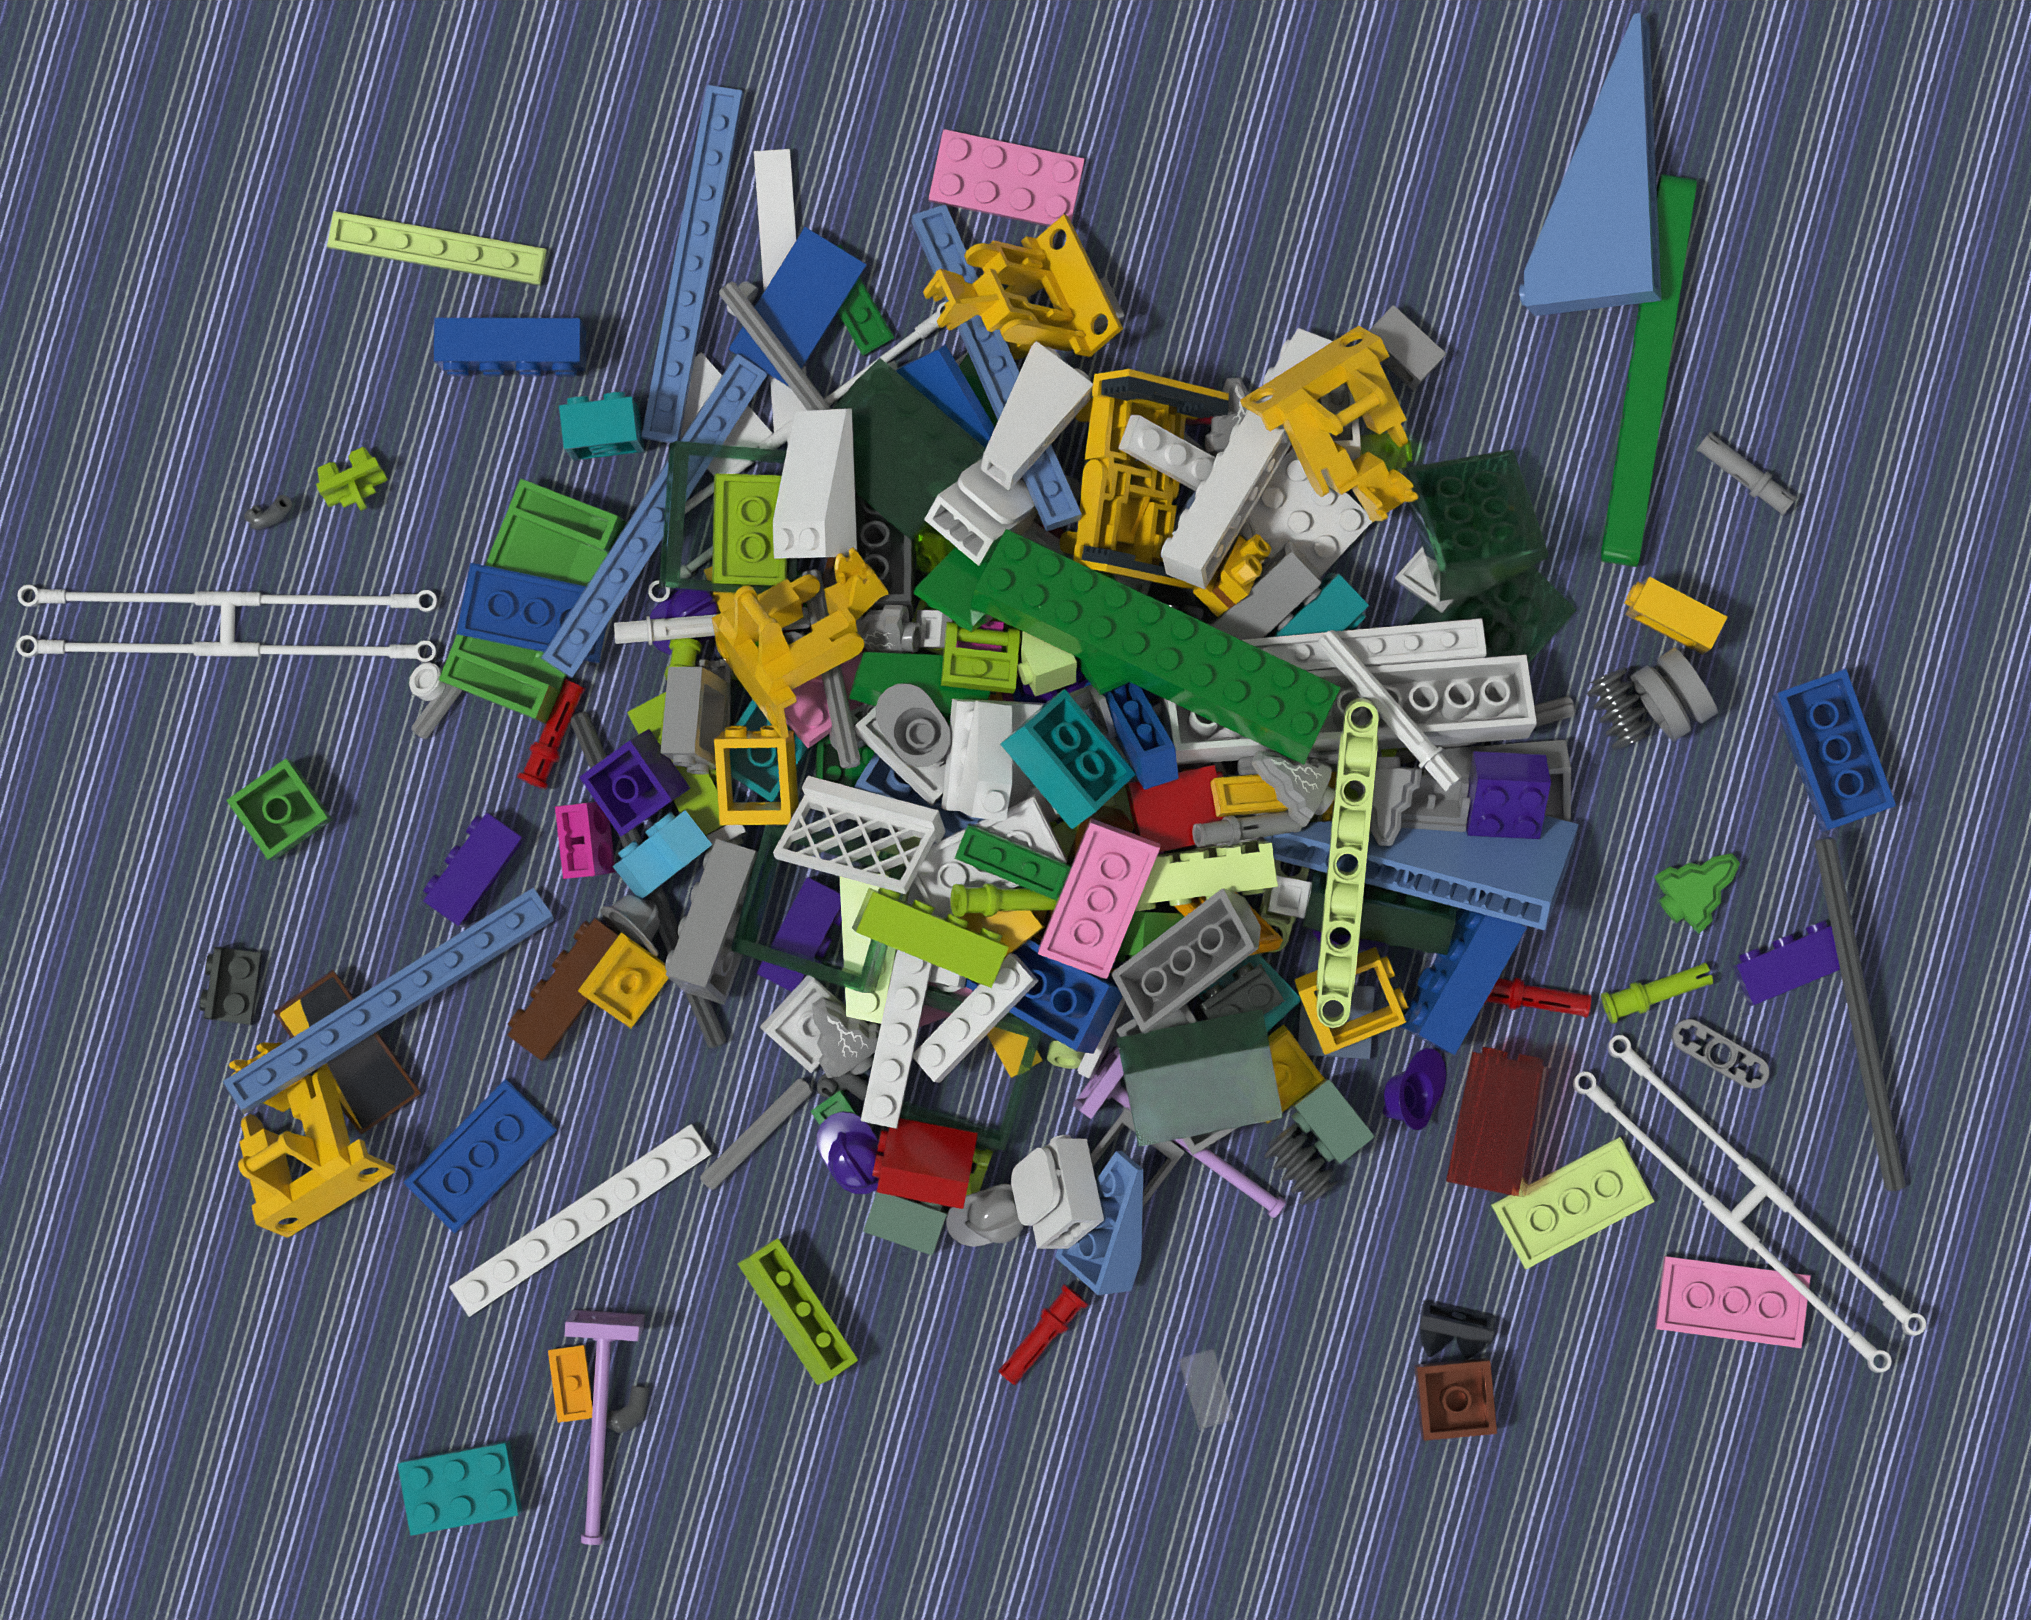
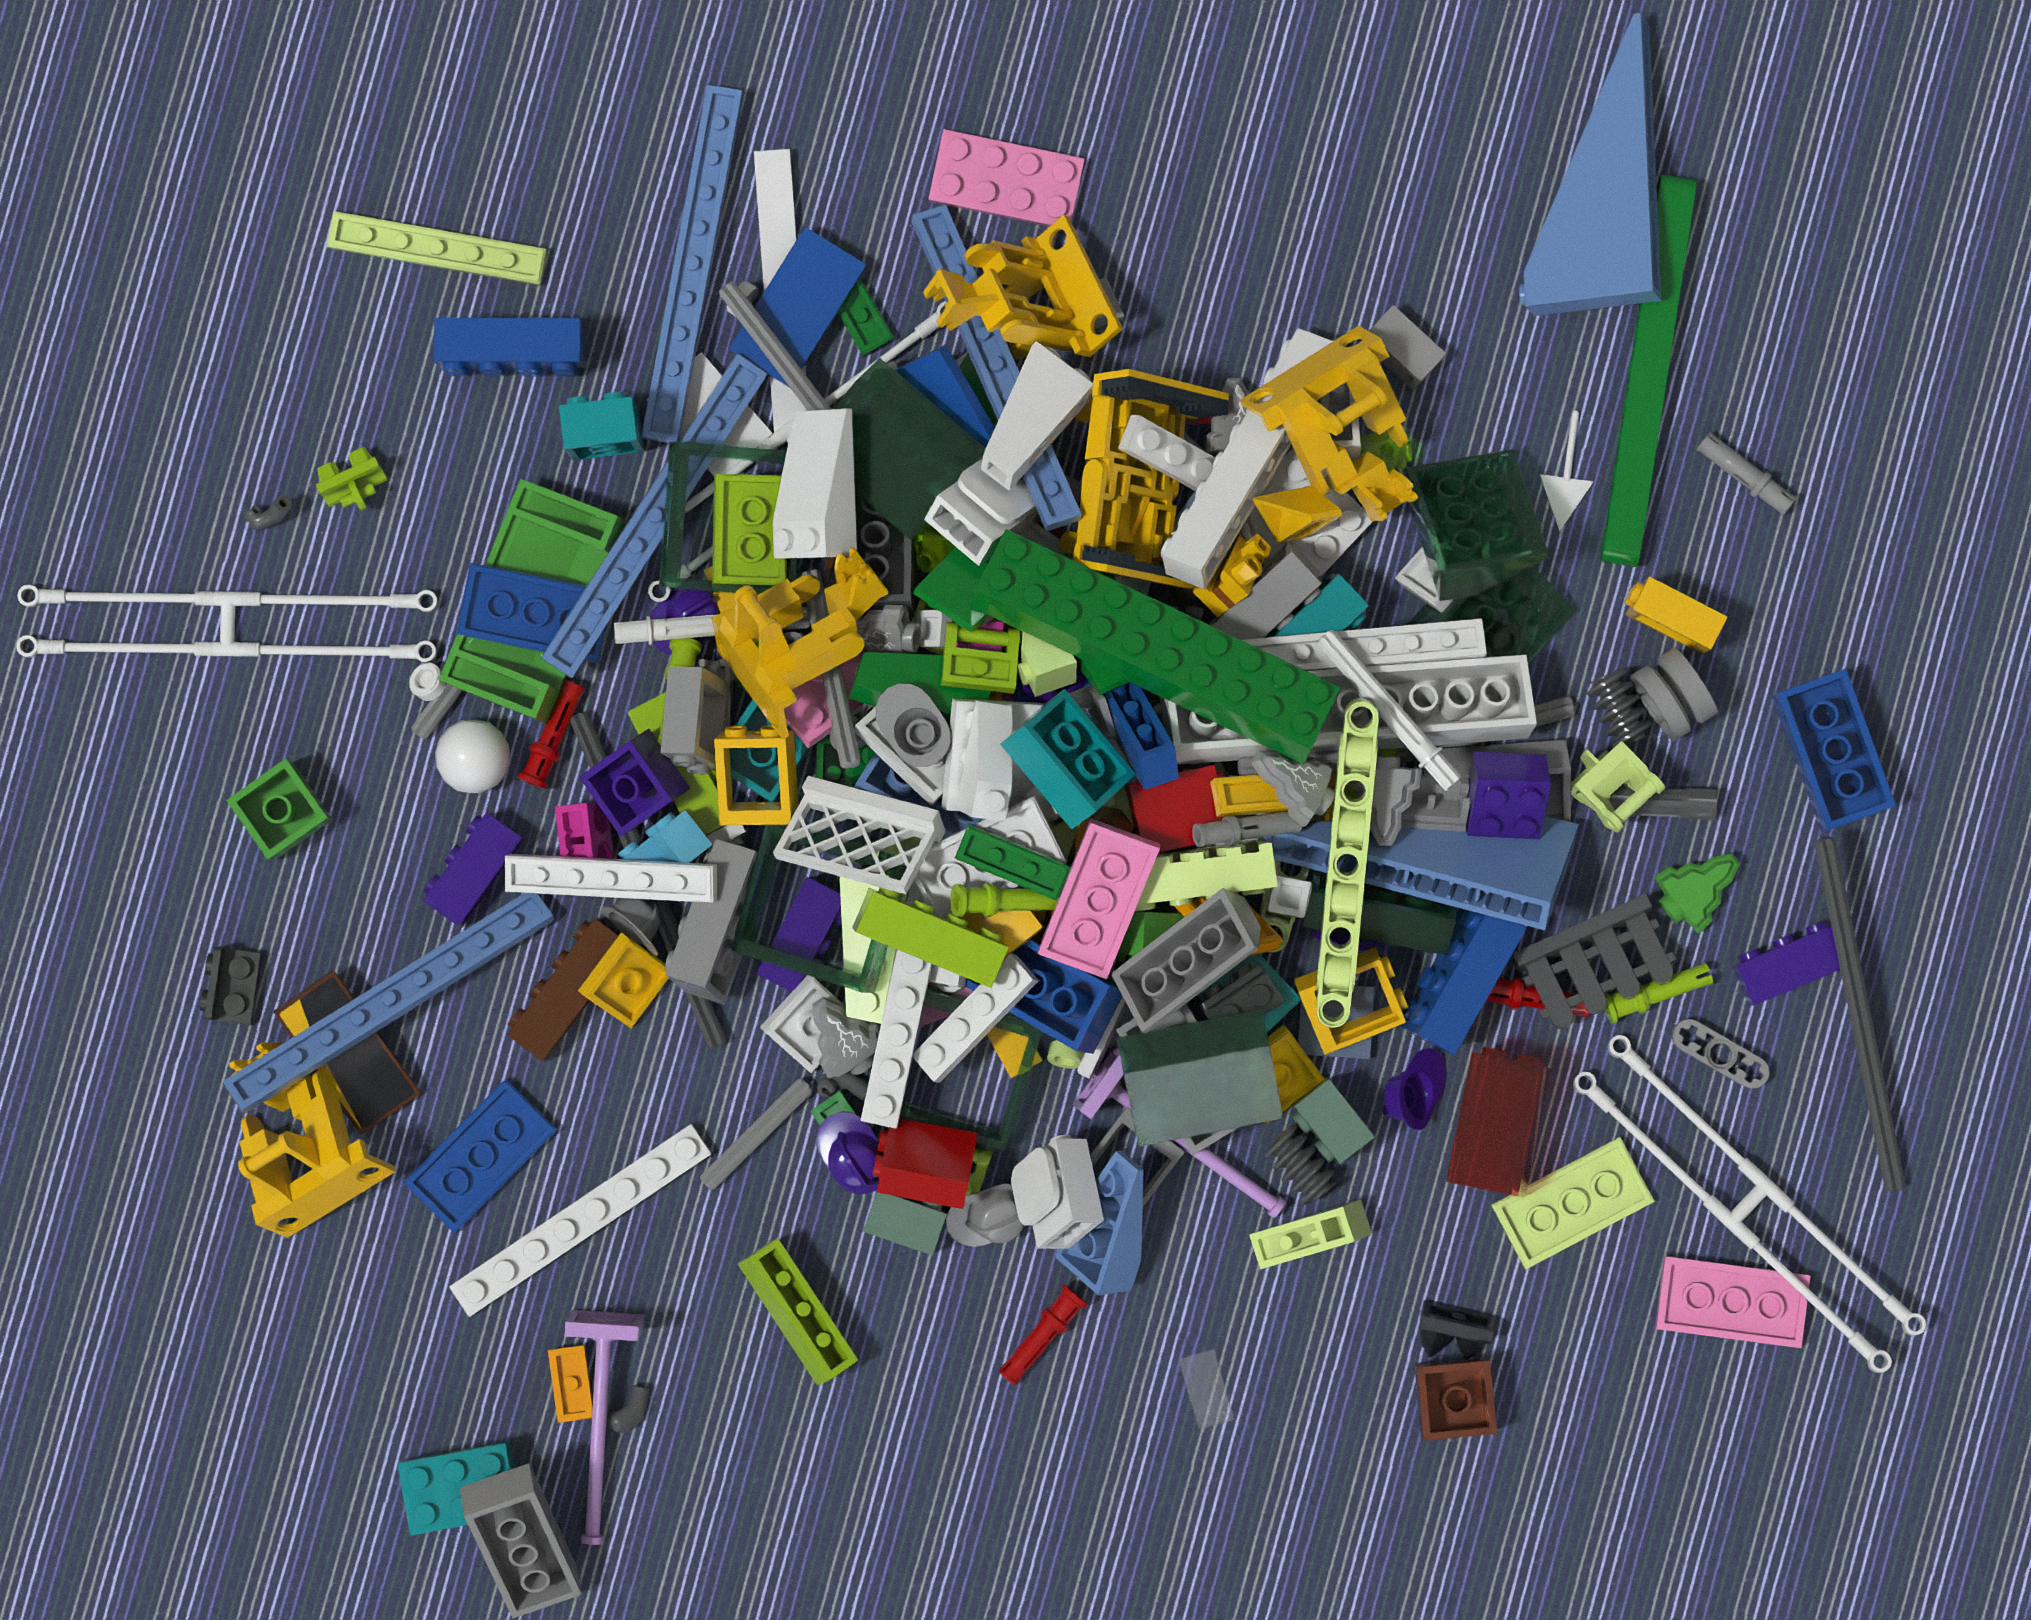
none -> white piece [435,720,510,793]
none -> light grey brick [460,1463,582,1619]
none -> white tile [505,854,717,903]
none -> yellowish green slope [1249,1199,1372,1269]
none -> yellow slope [1252,486,1343,544]
none -> dark grey fence [1513,894,1676,1029]
none -> white piece [1540,410,1594,532]
none -> yellowish green piece [1571,741,1665,833]
none -> dark grey axle [1608,785,1717,820]

